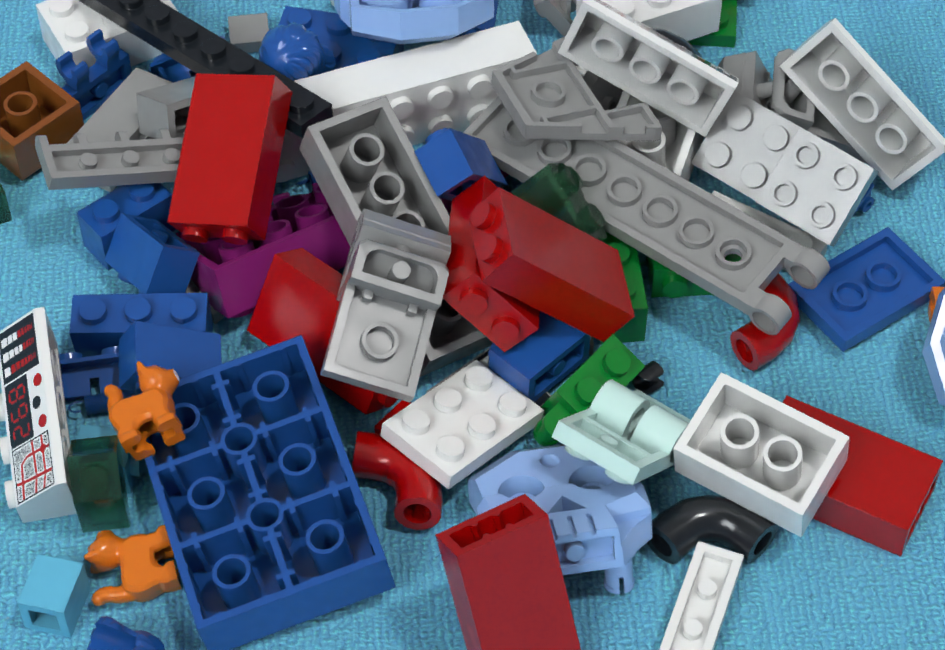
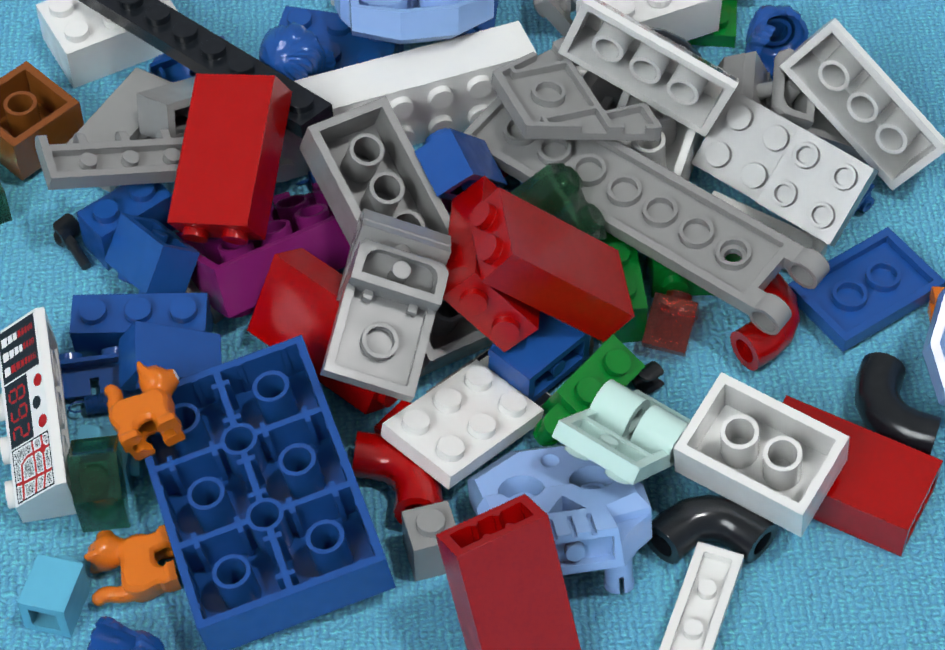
blue plate [55,29,132,121] -> none
light grey tile [228,13,269,53] -> none
none -> black hand [53,213,91,270]
none -> light grey brick [401,500,456,582]
none -> clear red bracket [642,290,700,357]
none -> blue hair [745,5,809,81]
none -> black cylinder [855,352,941,455]

